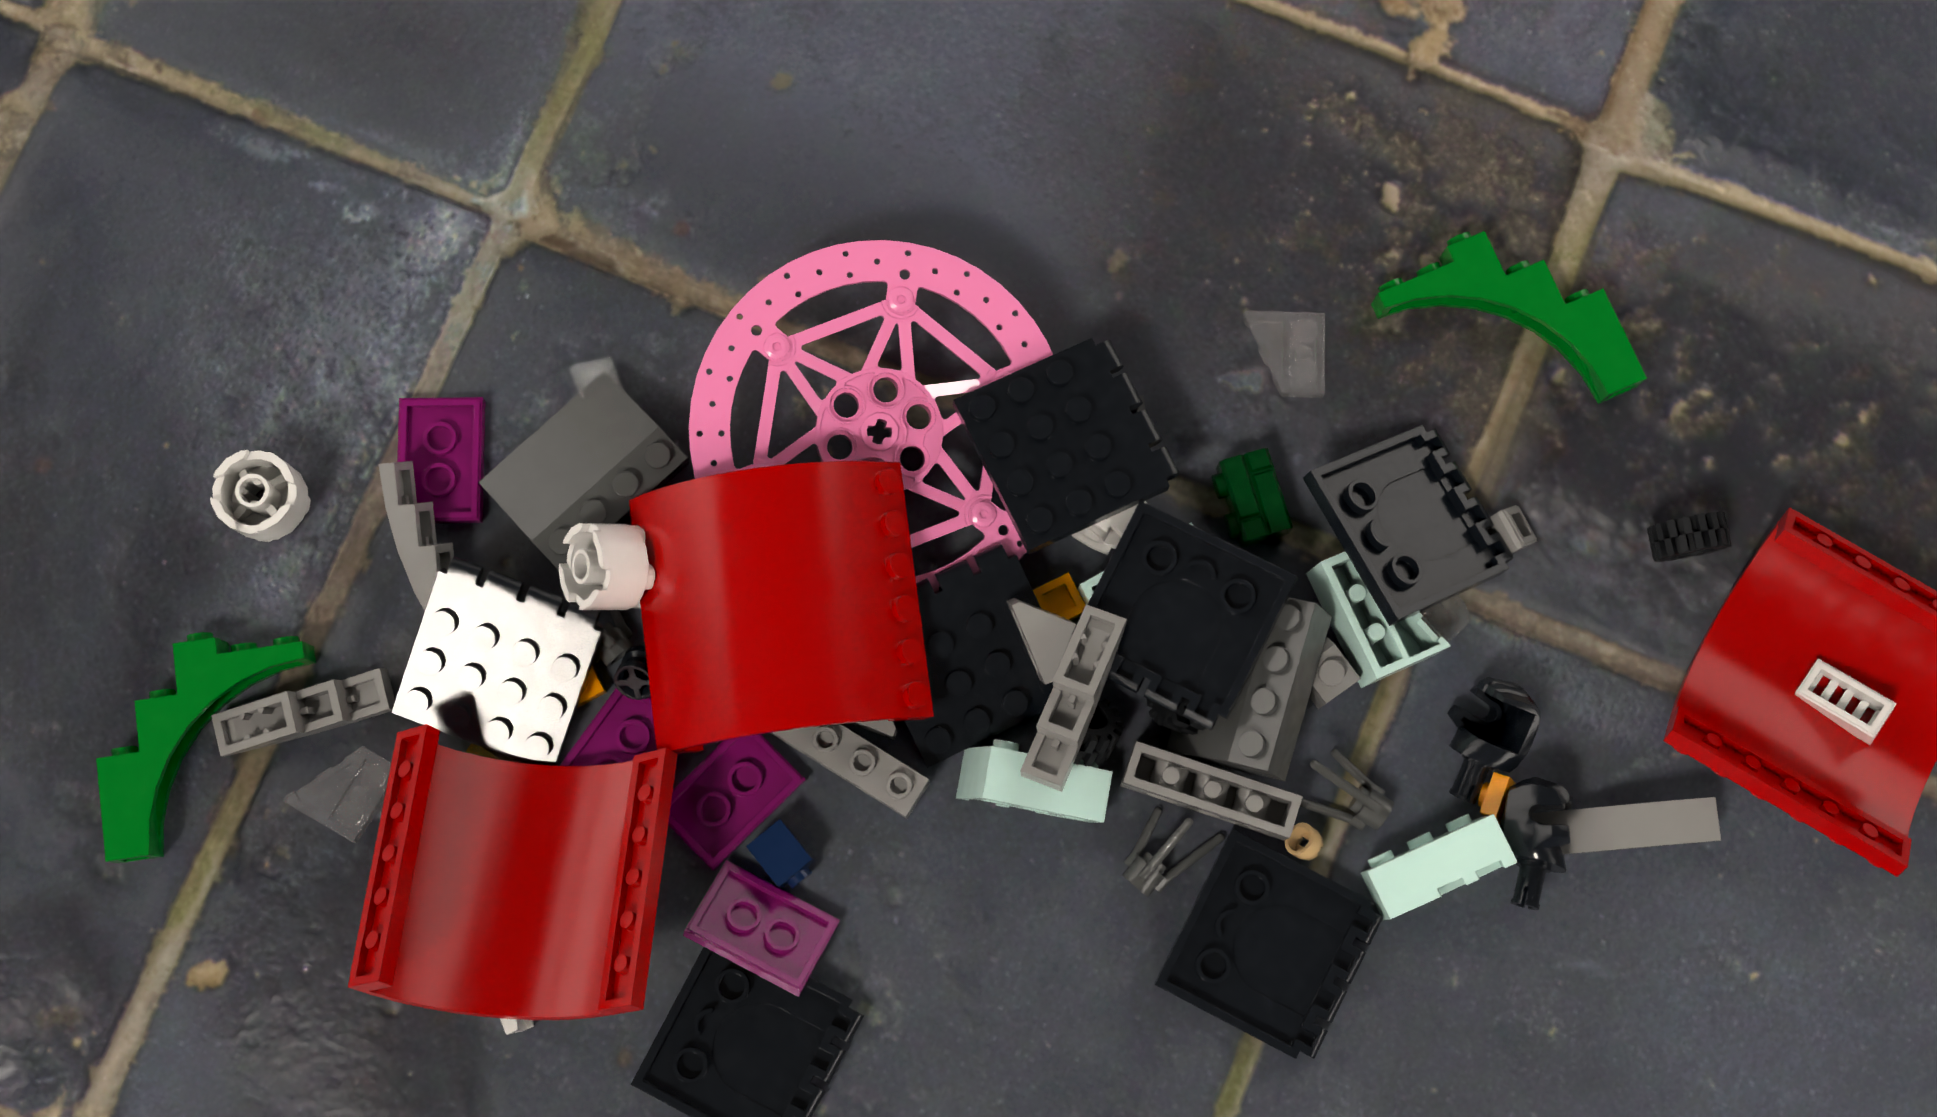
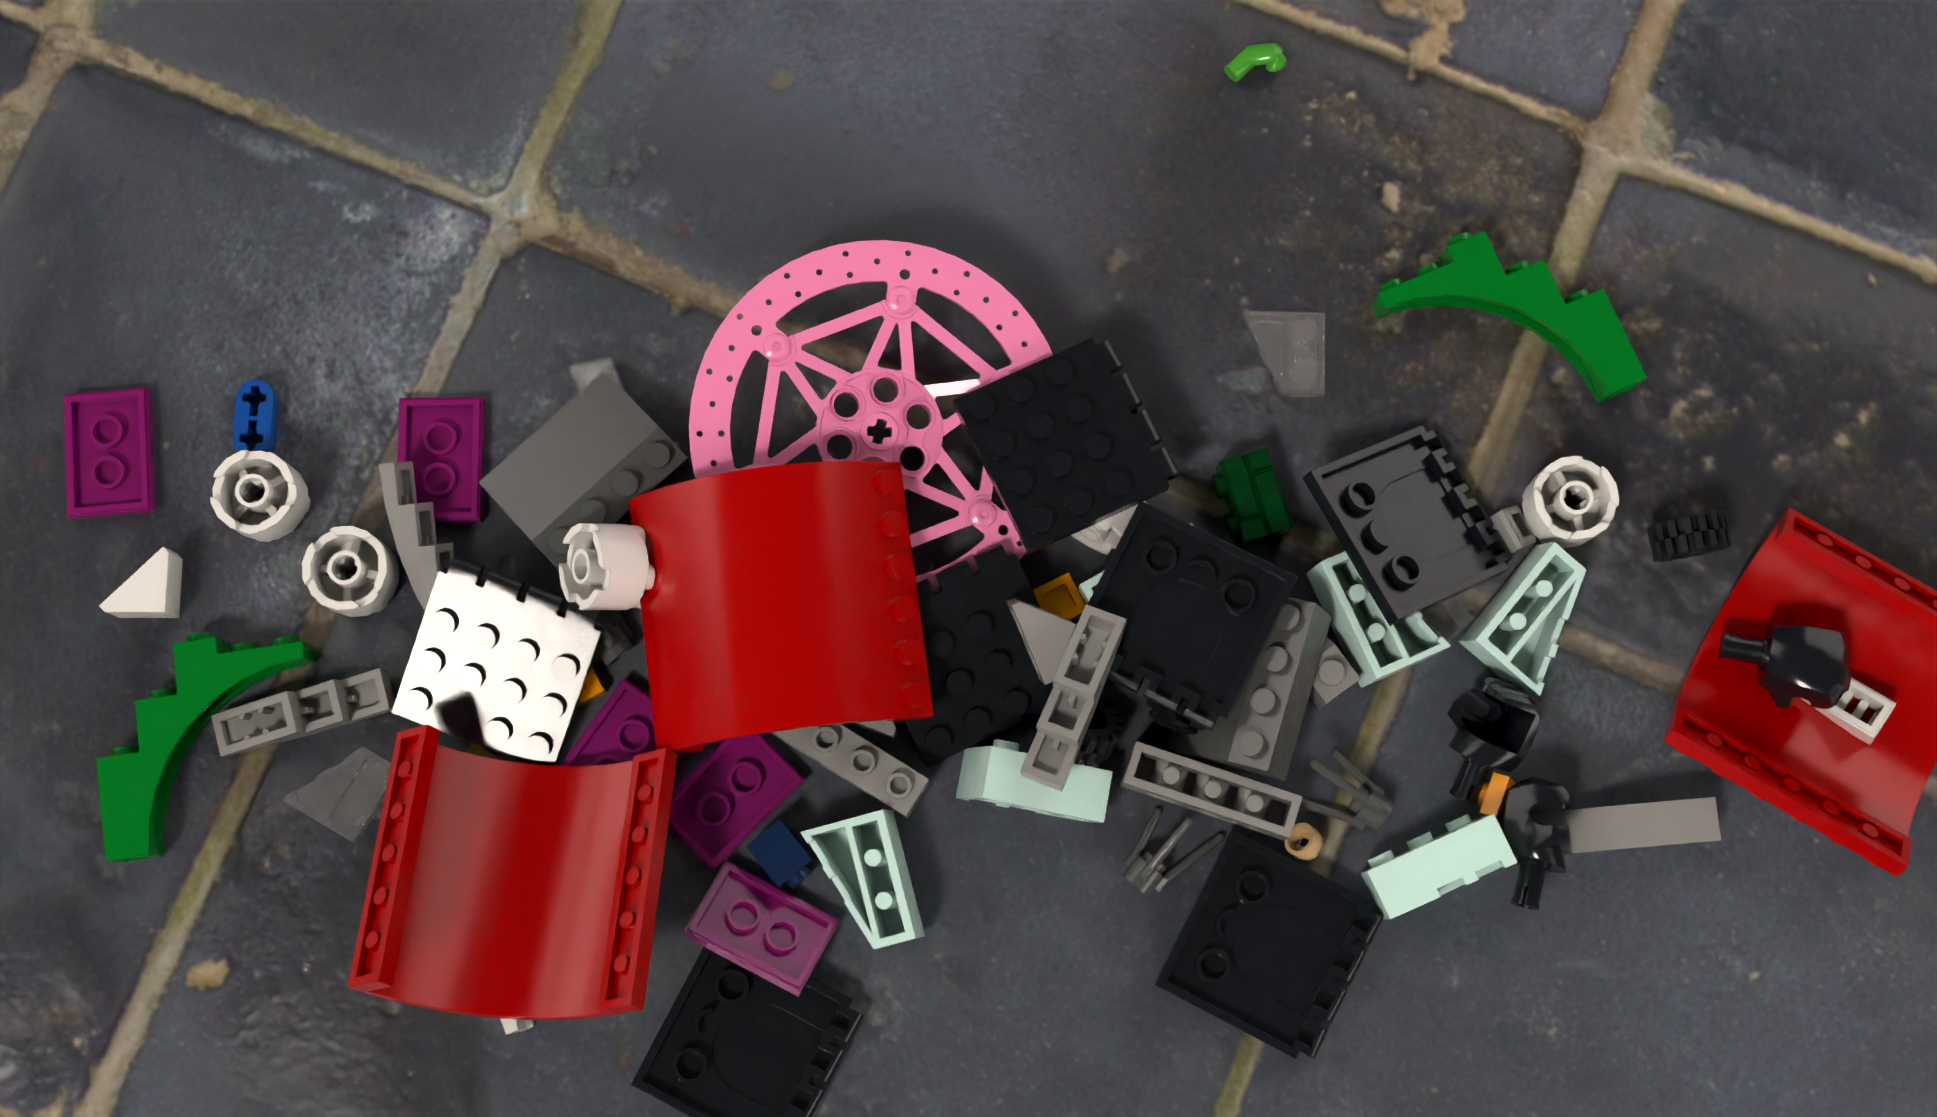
black wheel [614,645,651,700] -> none
none -> magenta tile [63,387,156,520]
none -> white slope [99,547,183,618]
none -> blue beam [233,379,279,453]
none -> white brick [302,526,399,617]
none -> light aqua wedge [800,809,925,949]
none -> bright green arm [1224,43,1287,83]
none -> light aqua wedge [1458,542,1587,696]
none -> white brick [1522,456,1619,548]
none -> black piece [1718,622,1852,709]

